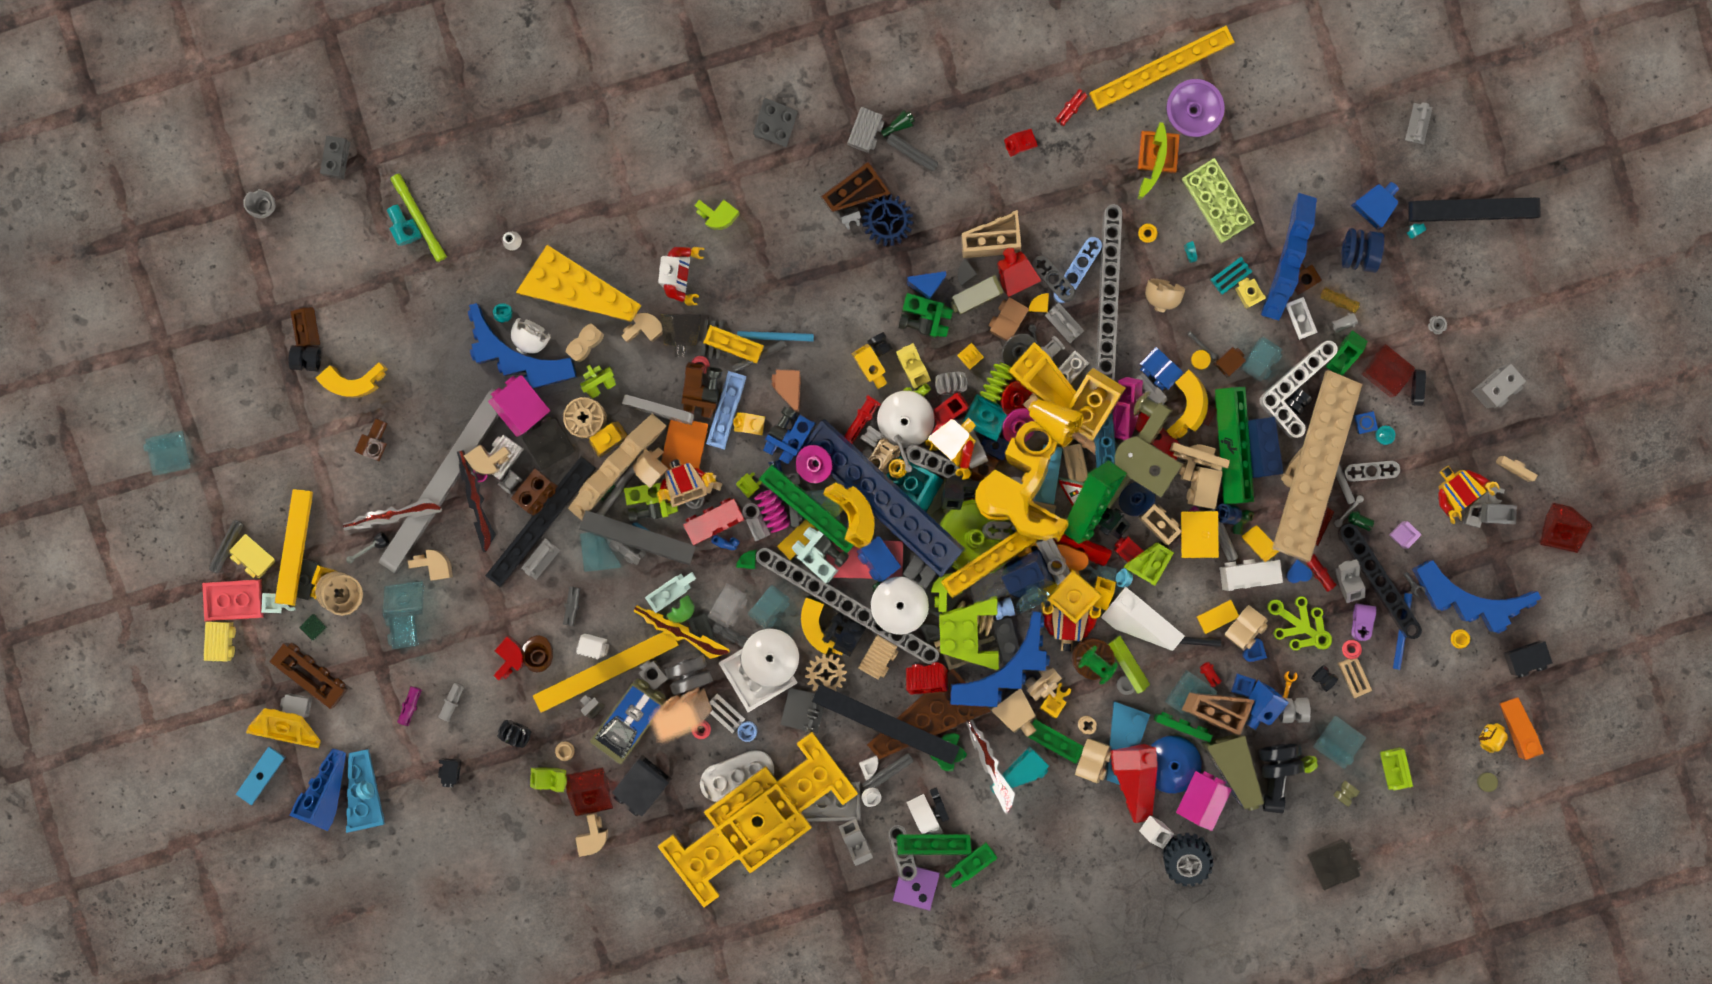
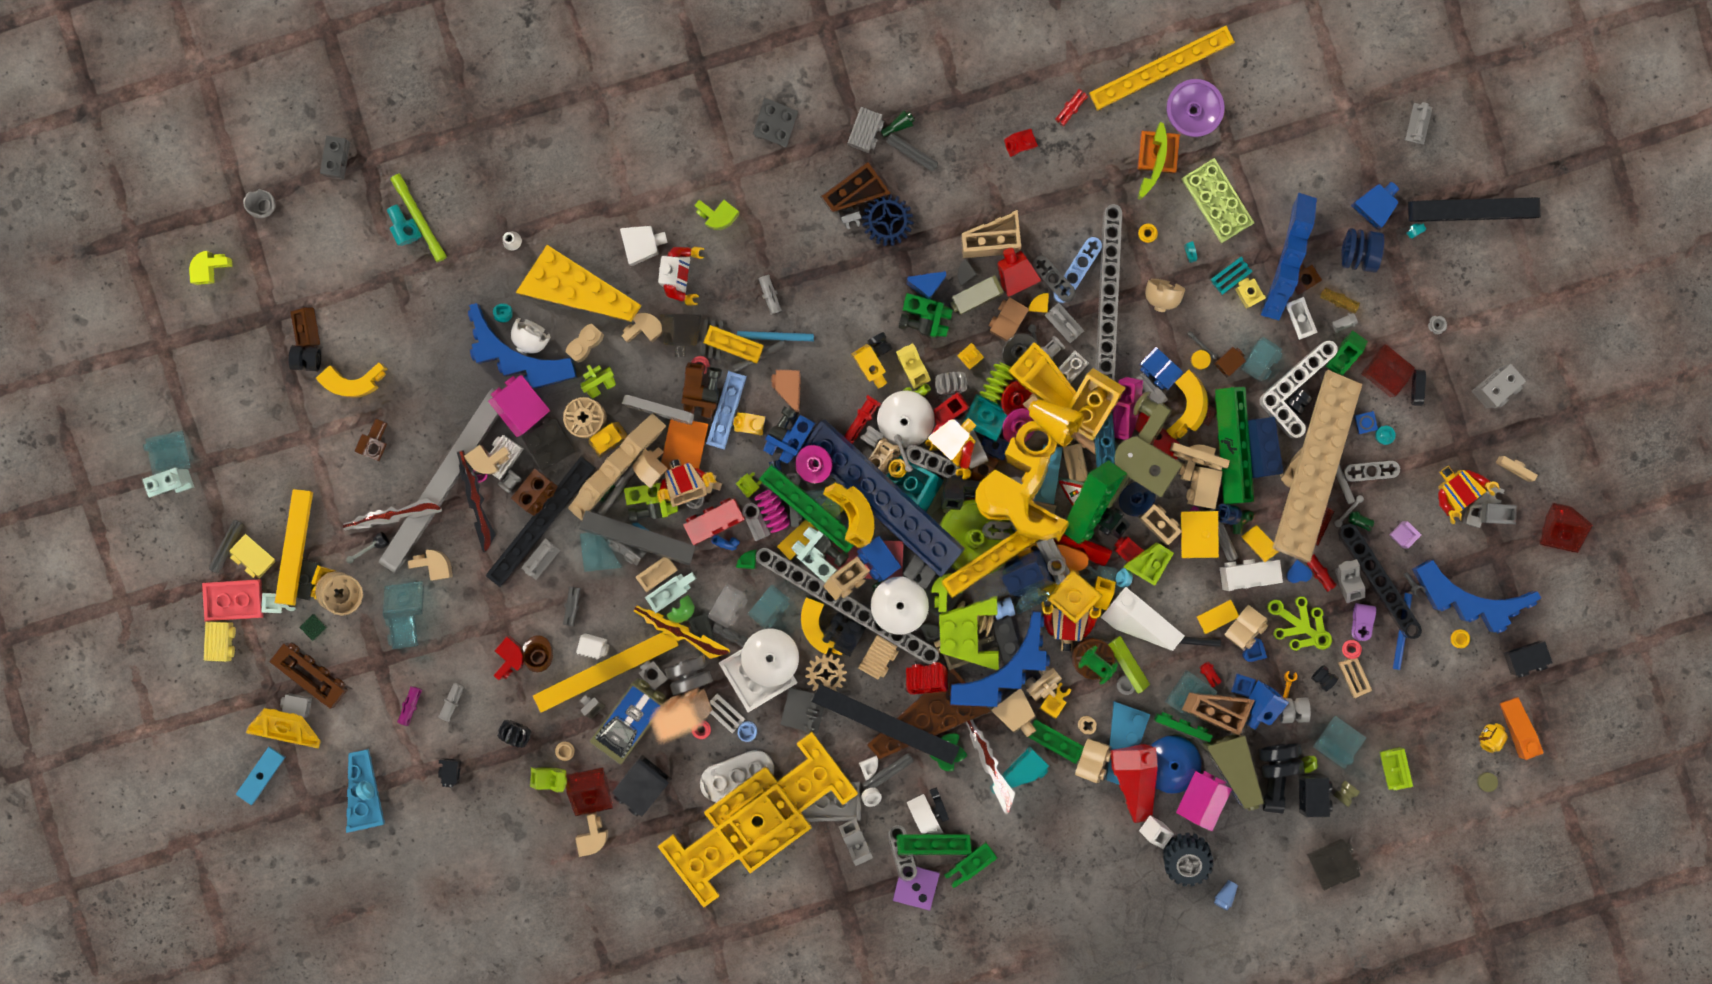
blue wedge [289,748,346,831] -> none
none -> light aqua hips [142,468,194,497]
none -> neon yellow brick [189,251,233,285]
none -> white torso [620,226,668,266]
none -> tan plate [636,557,678,593]
none -> light grey pin [758,275,782,315]
none -> tan brick [824,557,870,601]
none -> medium blue cone [1214,880,1238,910]
none -> black brick [1298,774,1333,817]

